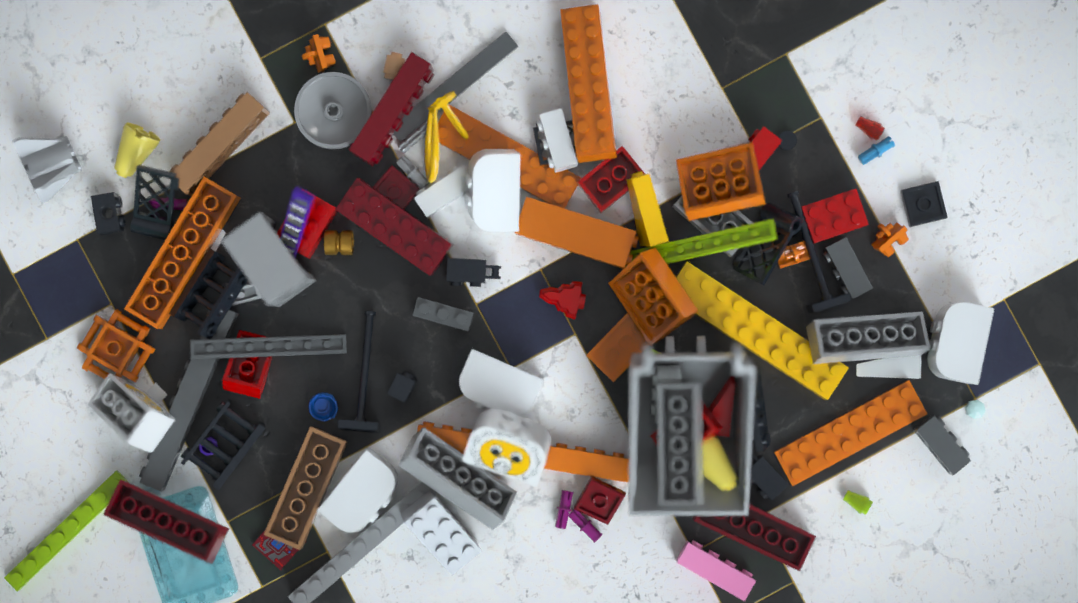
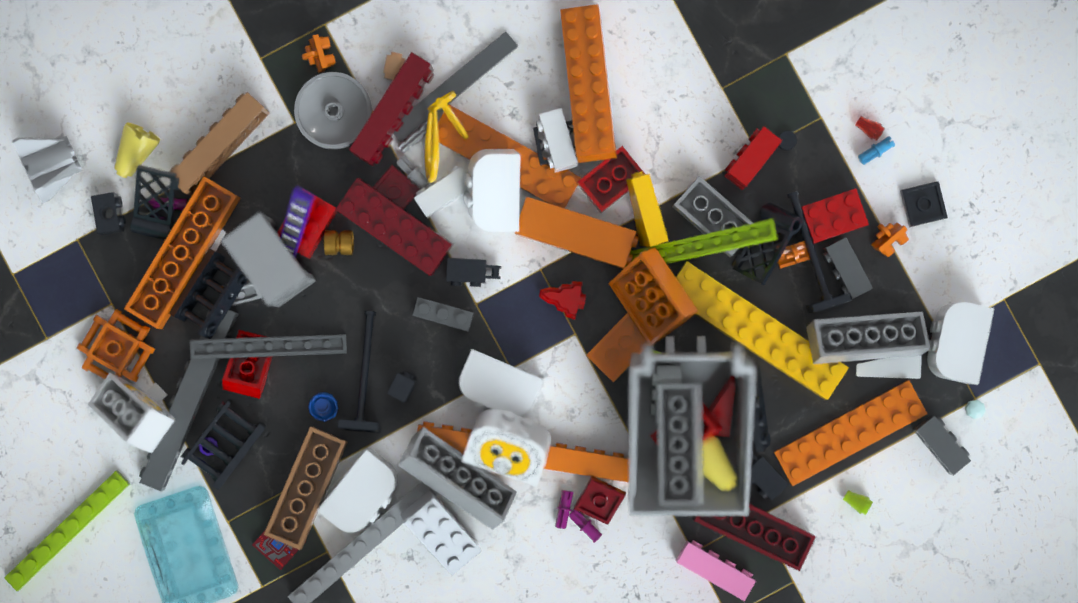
dark red brick [103,479,229,564] -> none
orange slope [676,142,765,221] -> none

